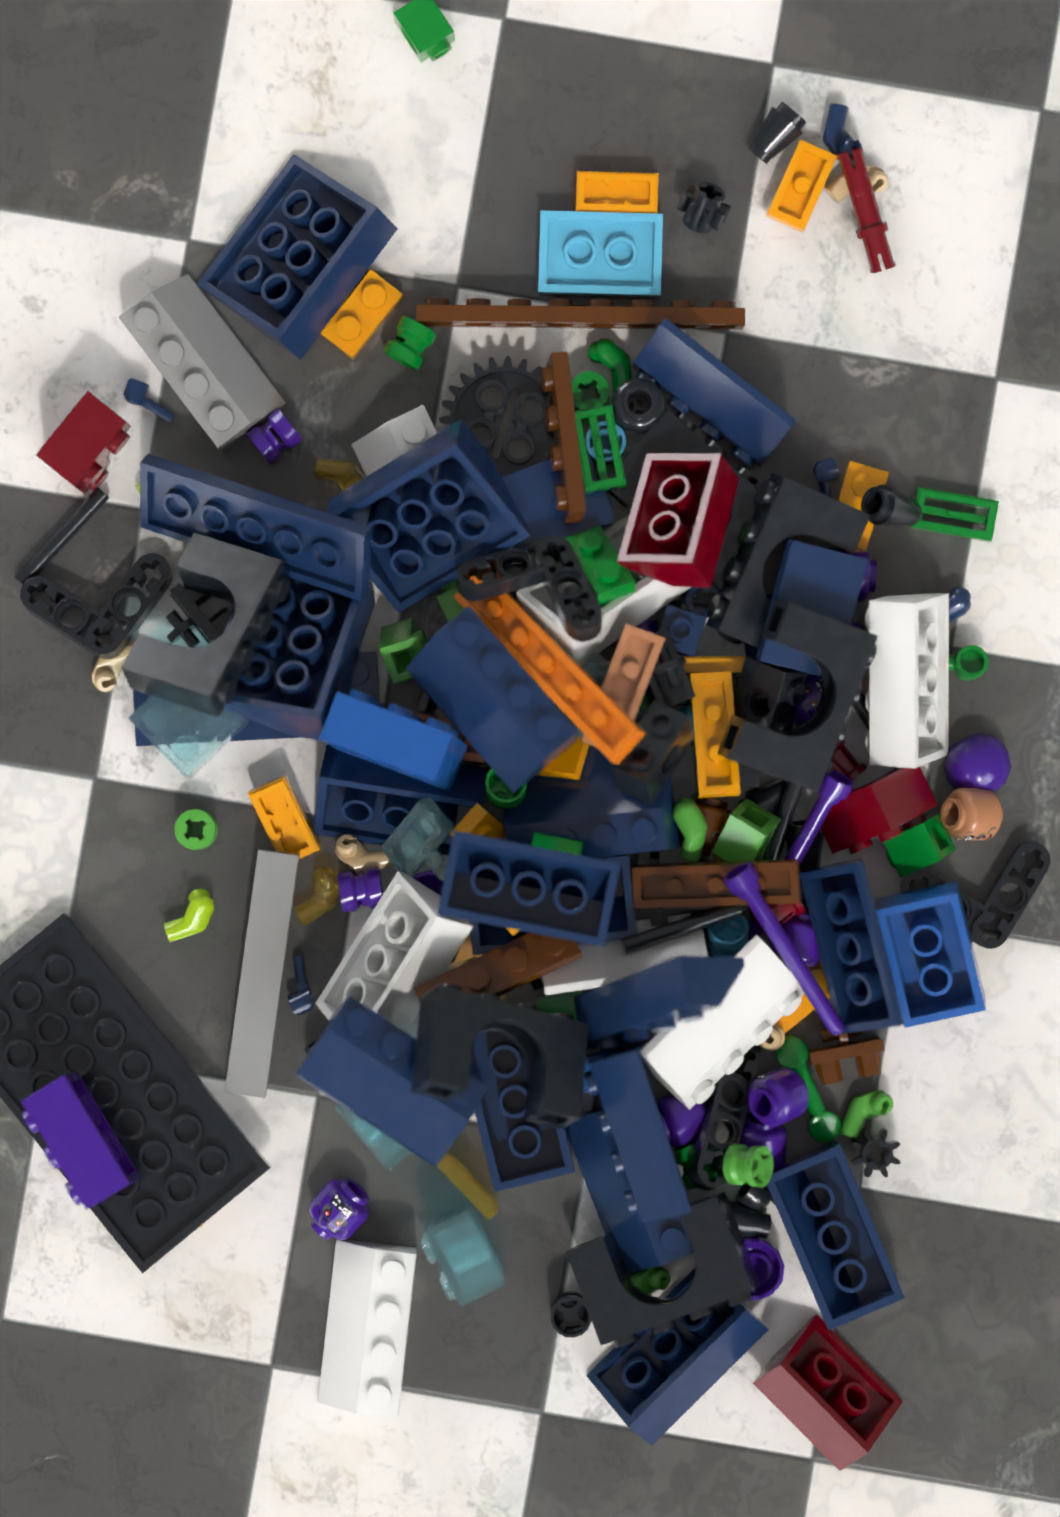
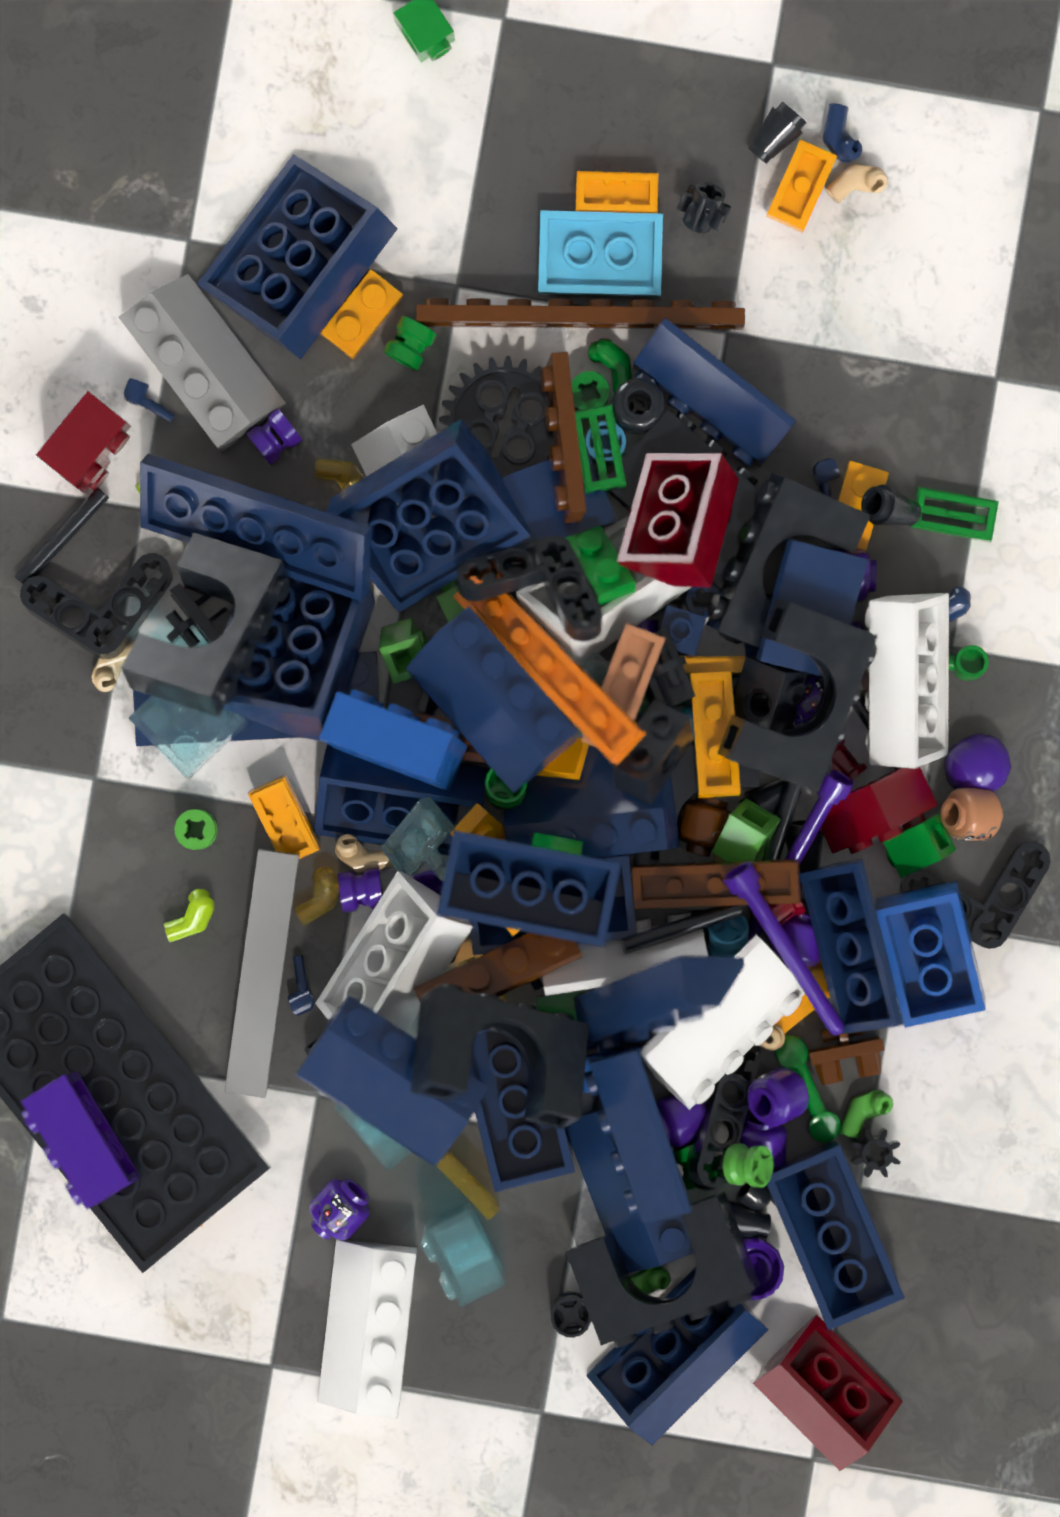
bright green arm [673,798,708,861] -> none
dark red pin [837,147,896,273] -> none

